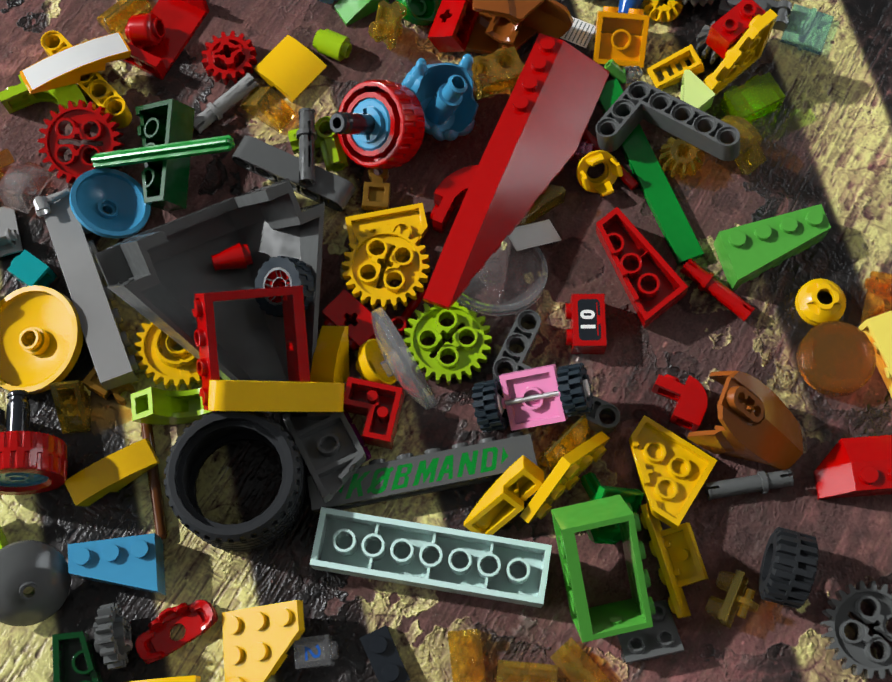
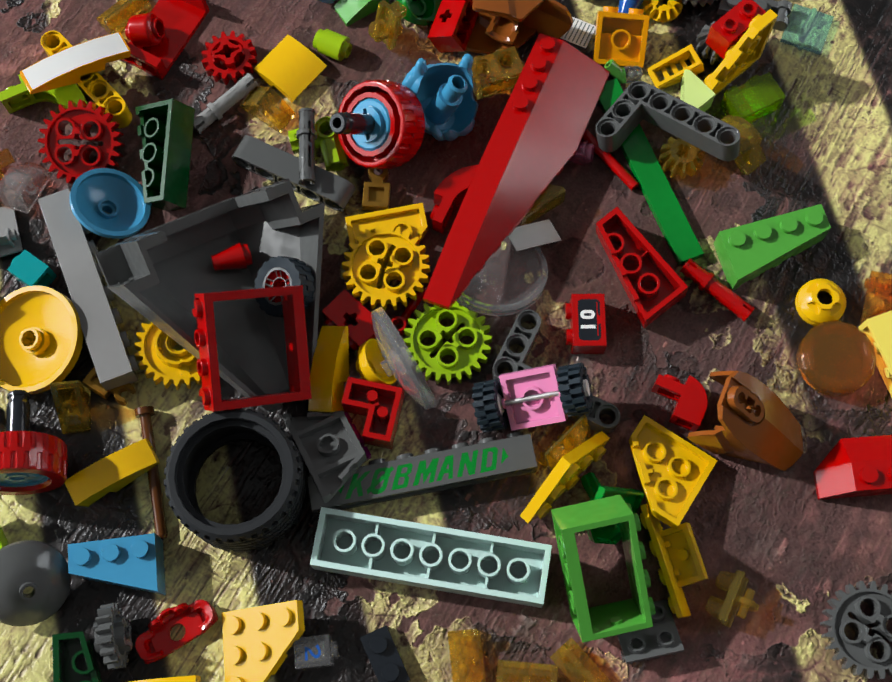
light grey hand [33,189,69,217] -> none
green axle [91,135,235,169] -> none
lime arch [130,387,213,425] -> none
yellow beam [208,380,345,412] -> none
yellow slope [464,455,544,535] -> none
yellow piece [576,150,623,197] -> none
dark grey pin [704,468,794,501] -> none
black tyre [759,527,819,609] -> none

